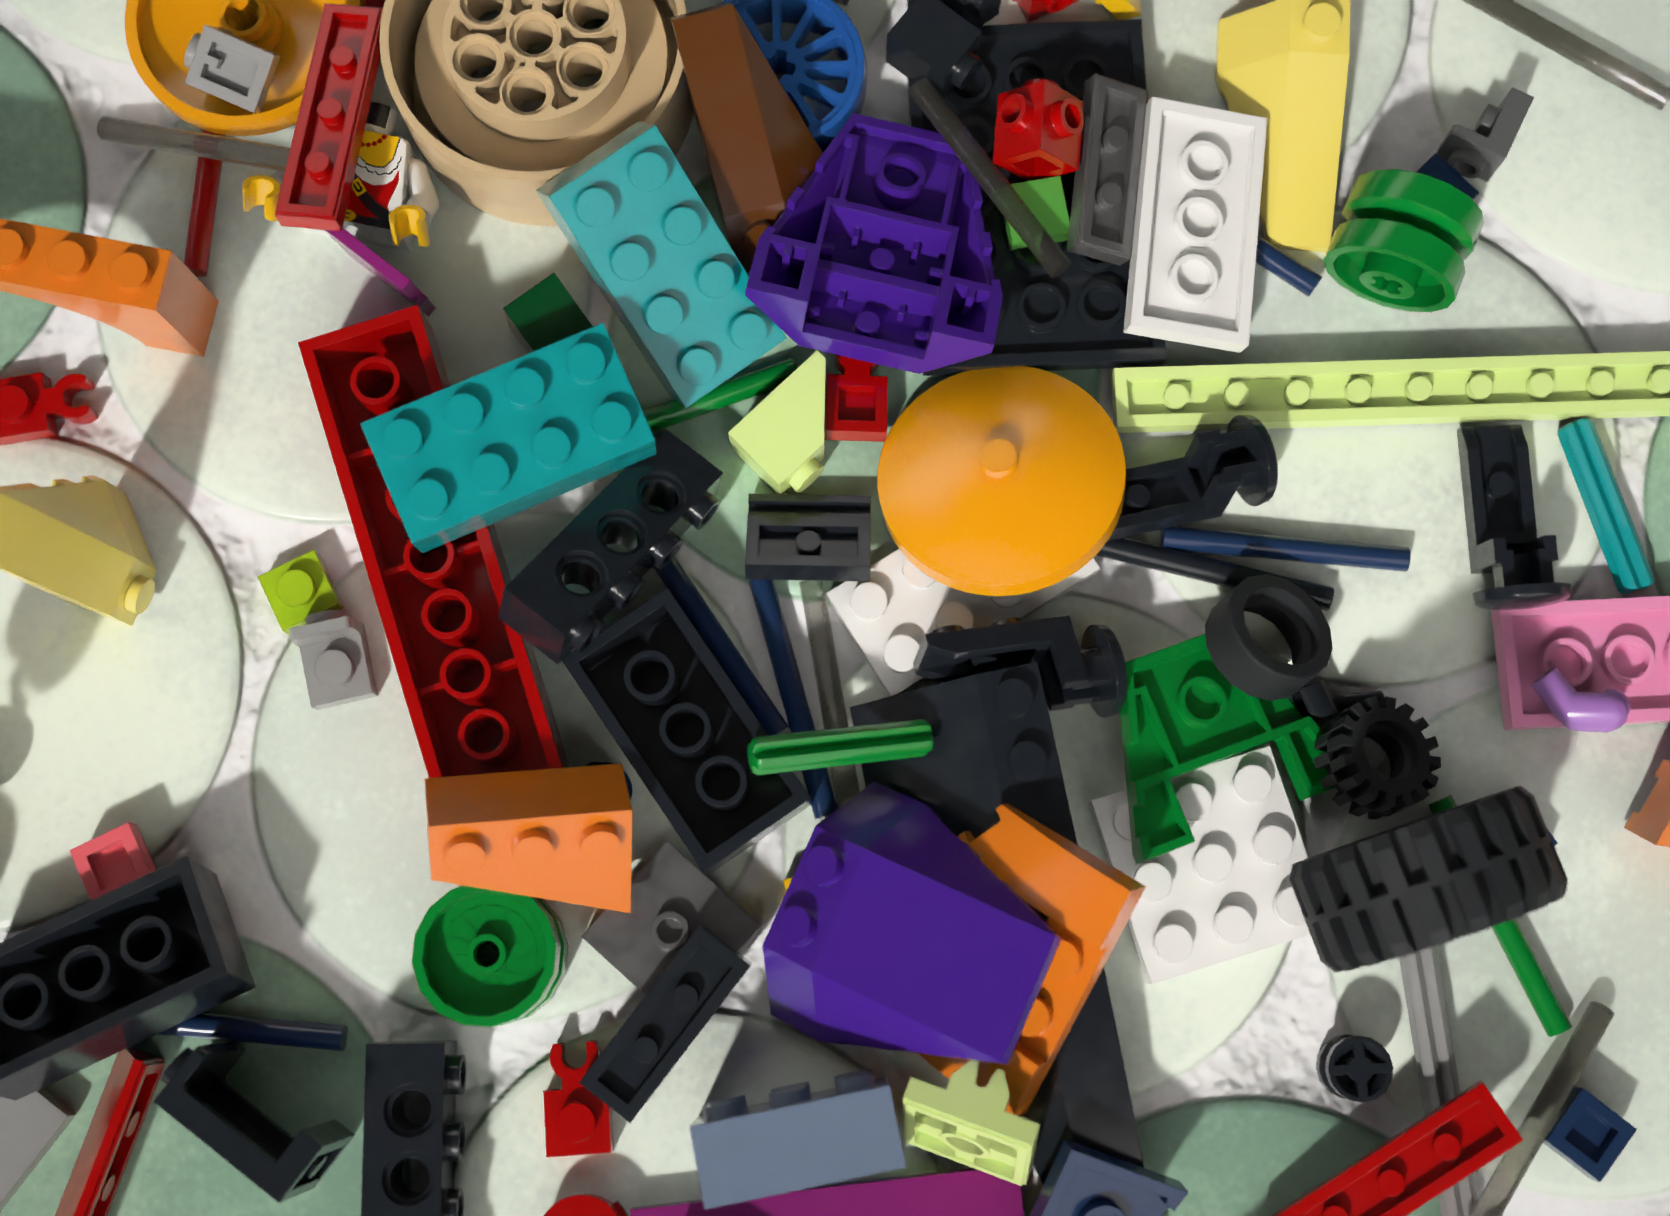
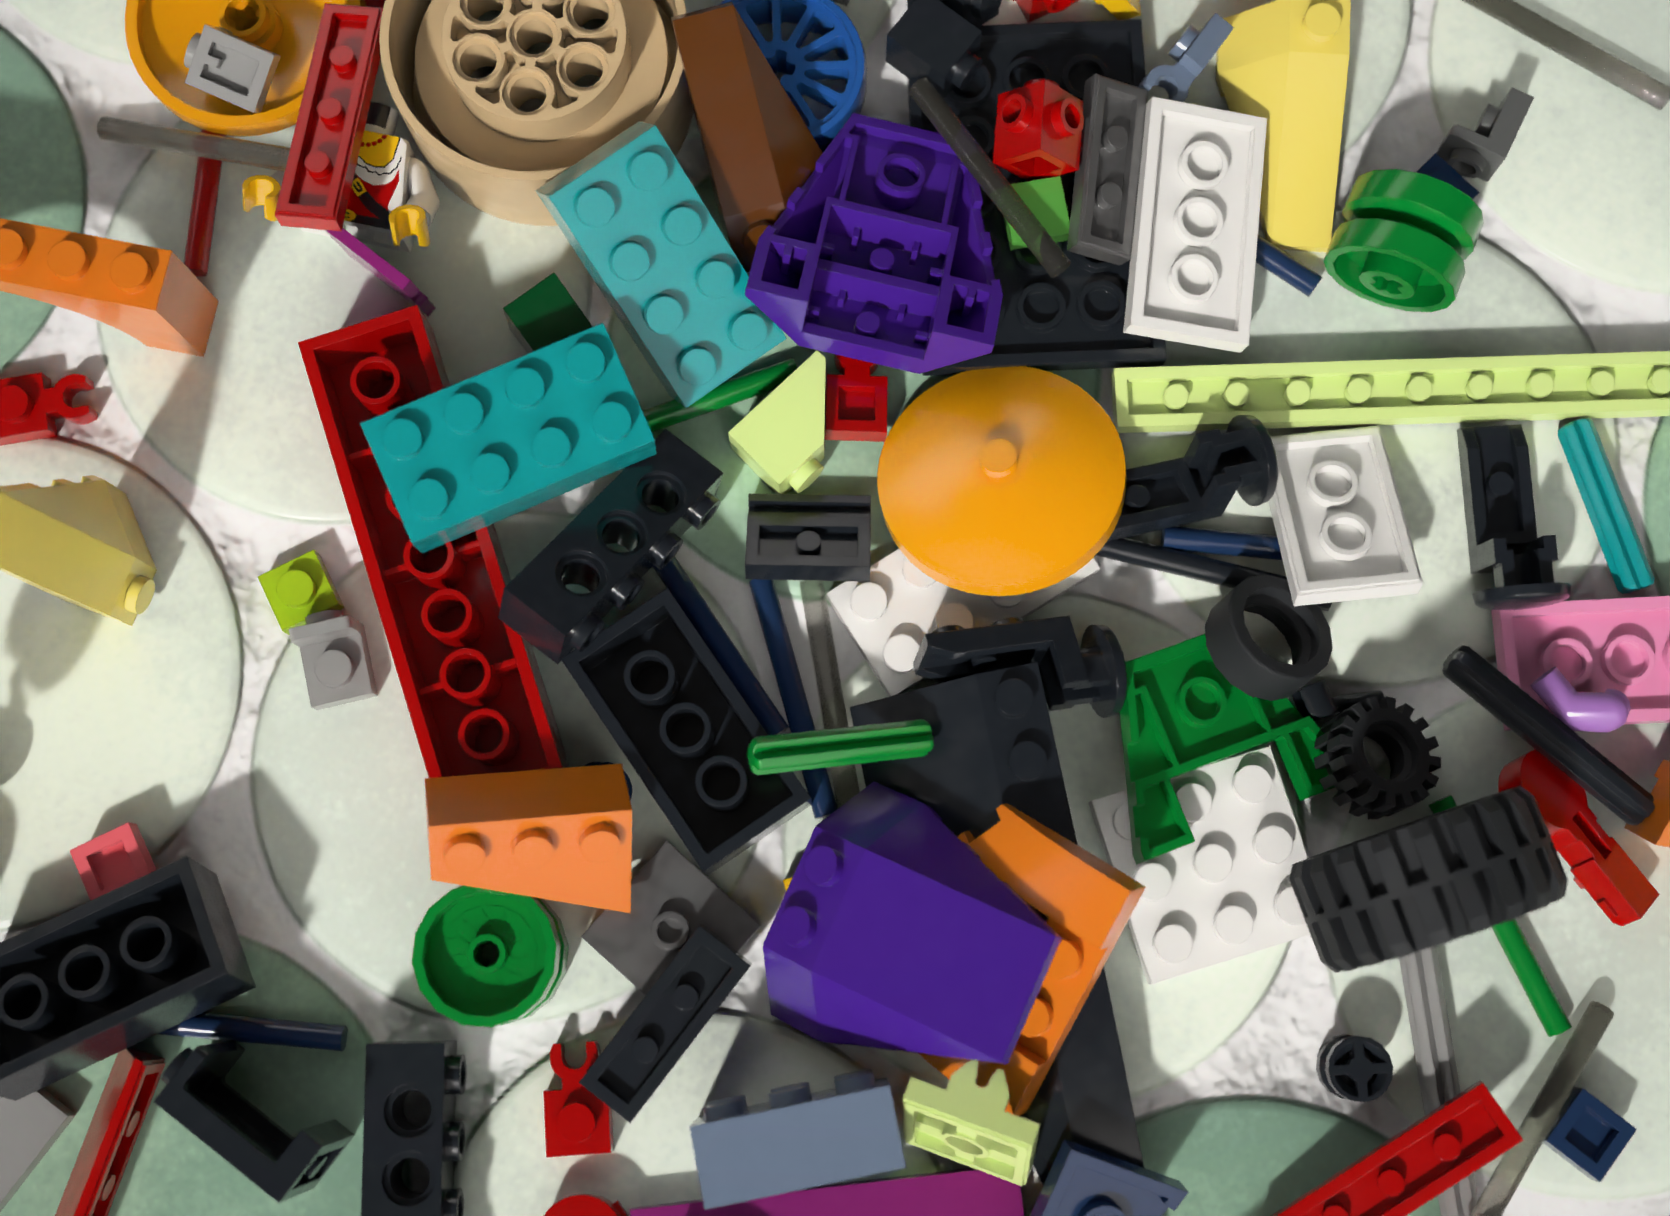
none -> sand blue plate [1138,13,1234,102]
none -> white tile [1269,425,1423,606]
none -> black axle [1442,645,1655,825]
none -> red piece [1498,750,1660,926]

